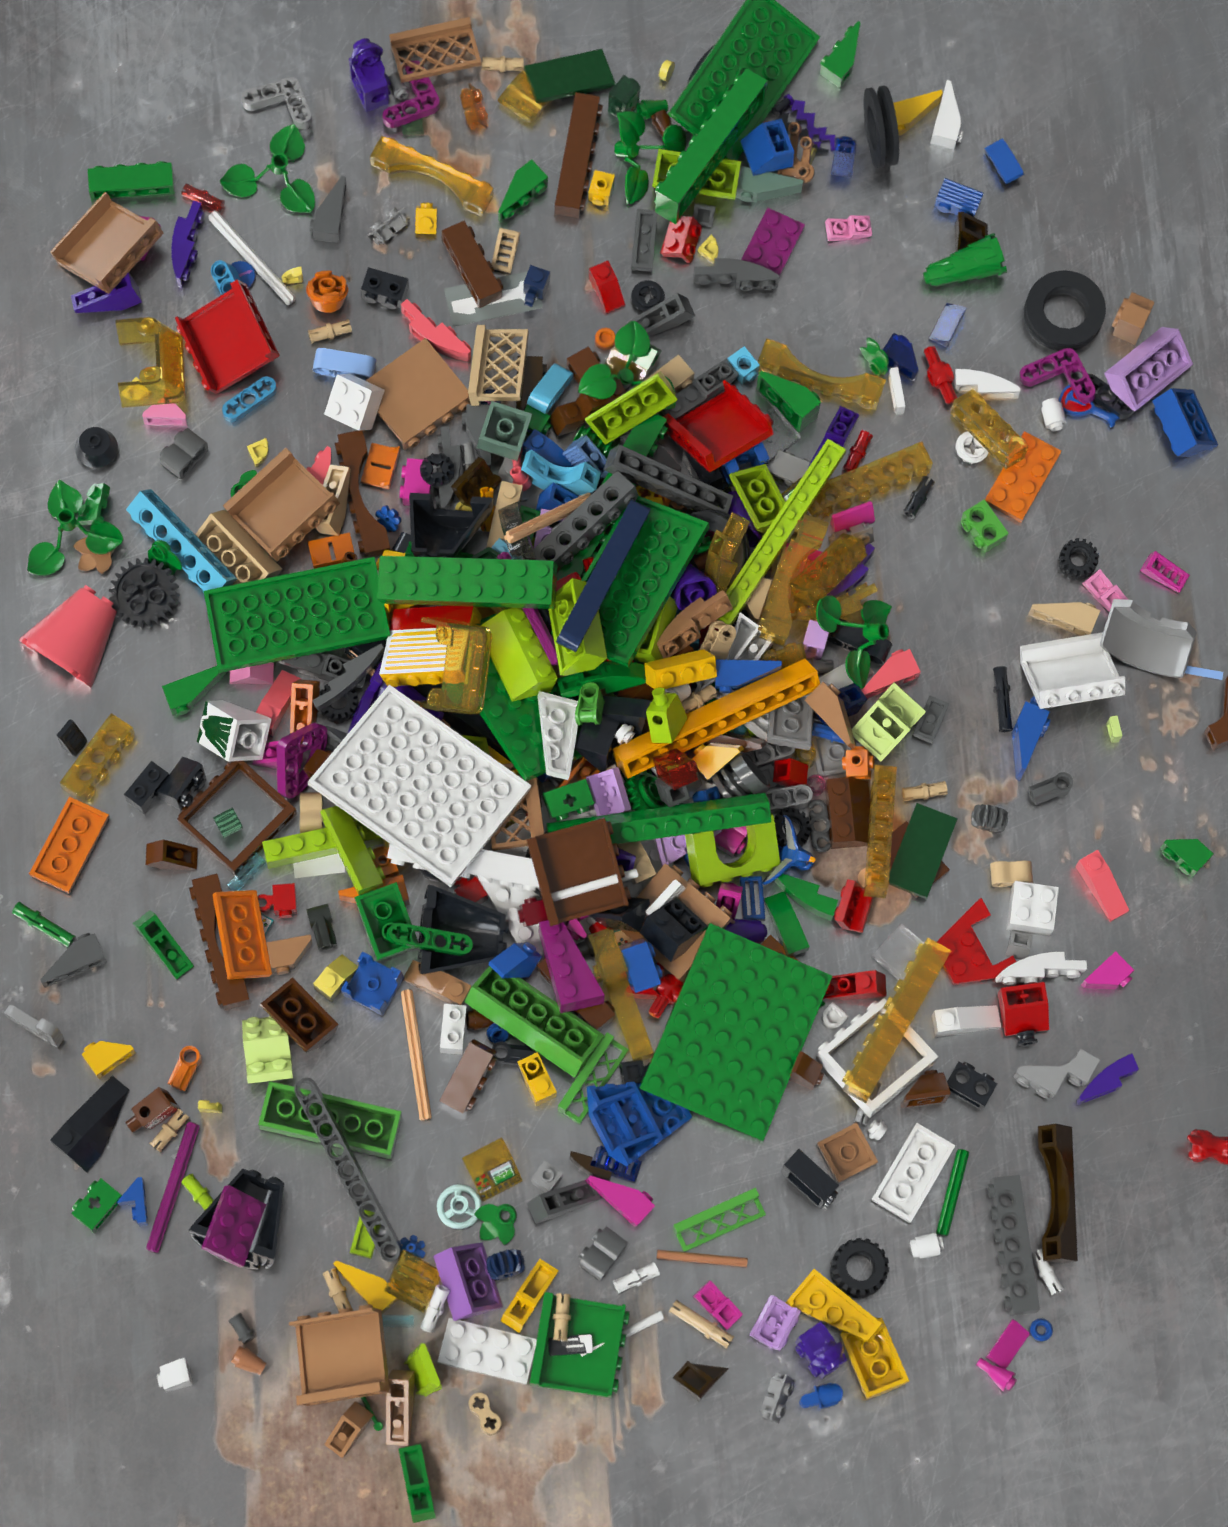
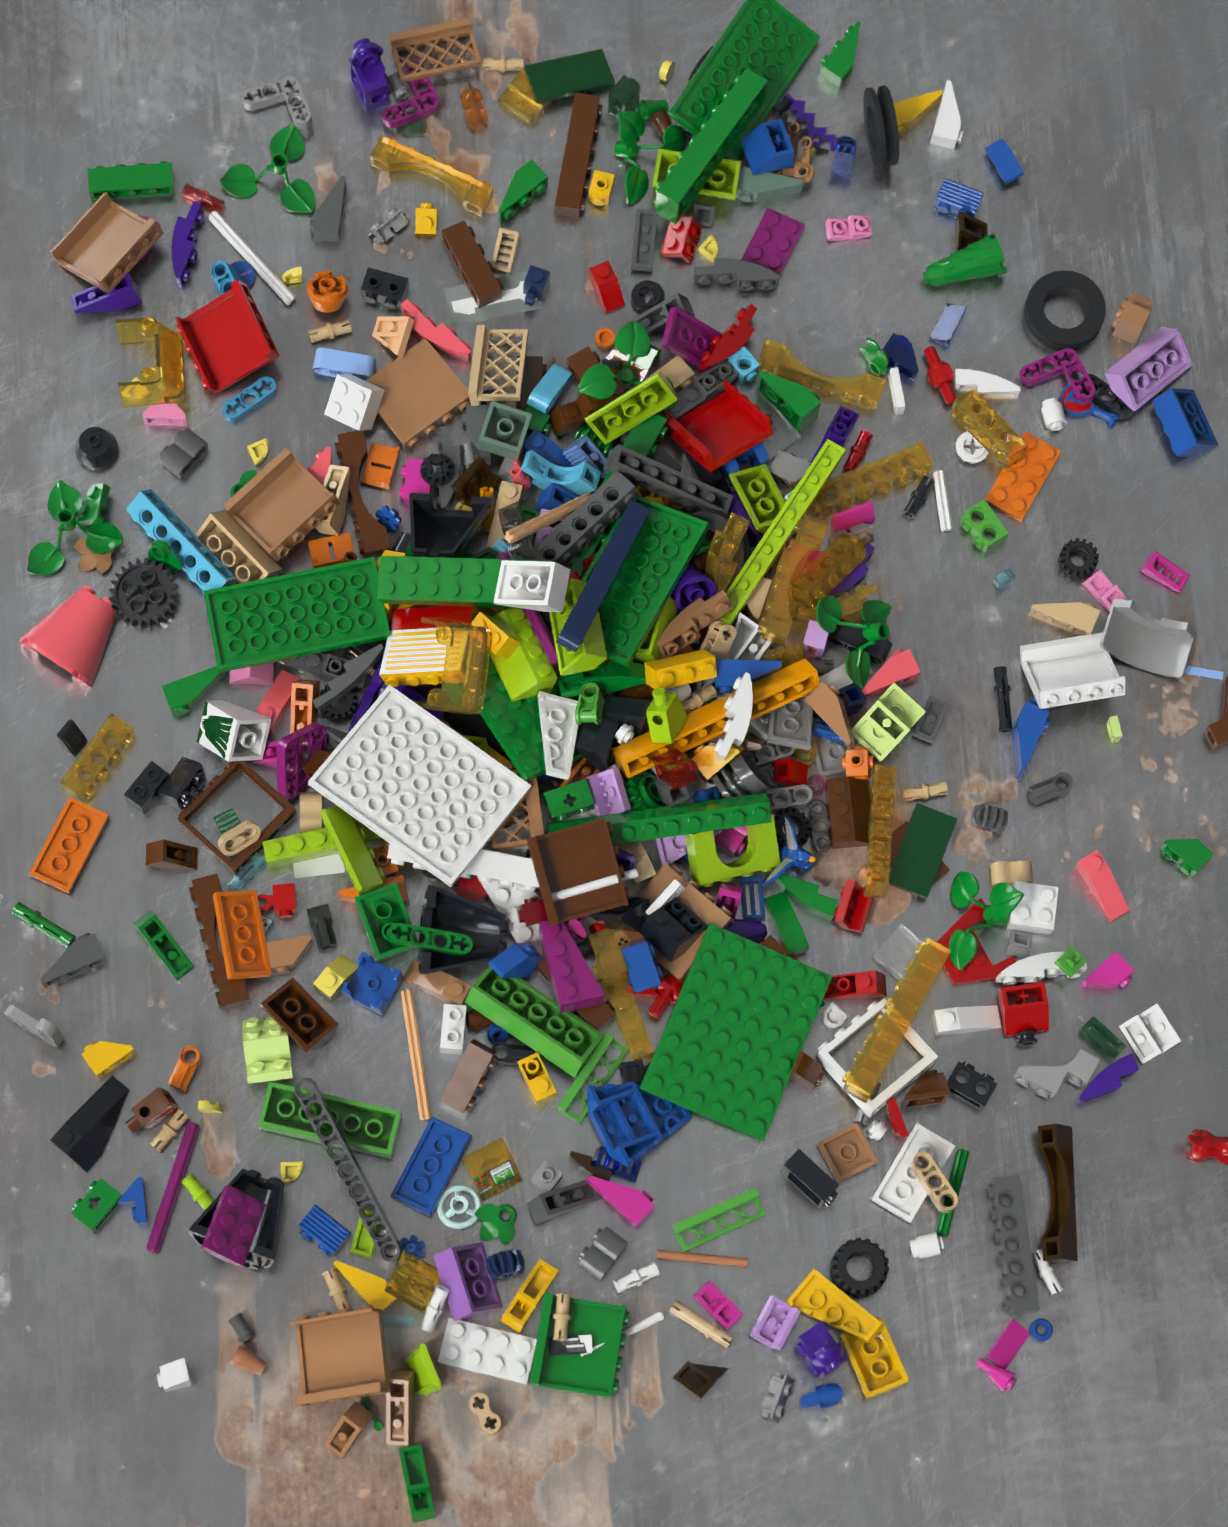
none -> tan plate [218,820,261,856]
none -> light yellow tile [281,1161,304,1186]
none -> blue brick [298,1204,352,1256]
none -> light nougat wing [372,316,414,358]
none -> blue tile [391,1116,472,1216]
none -> yellow brick [467,612,521,660]
none -> white slope [494,560,570,612]
none -> black tile [602,359,623,370]
none -> magenta plate [661,307,721,372]
none -> red slope [698,304,758,371]
none -> white slope [714,672,753,762]
none -> red tile [886,1097,909,1138]
none -> tan beam [910,1152,958,1213]
none -> white axle [933,470,953,532]
none -> green plant [948,871,1024,971]
none -> clear light blue tile [993,569,1015,589]
none -> bright green tile [1055,946,1087,978]
none -> clear green plate [1081,1016,1126,1059]
none -> white slope [1119,1004,1182,1064]

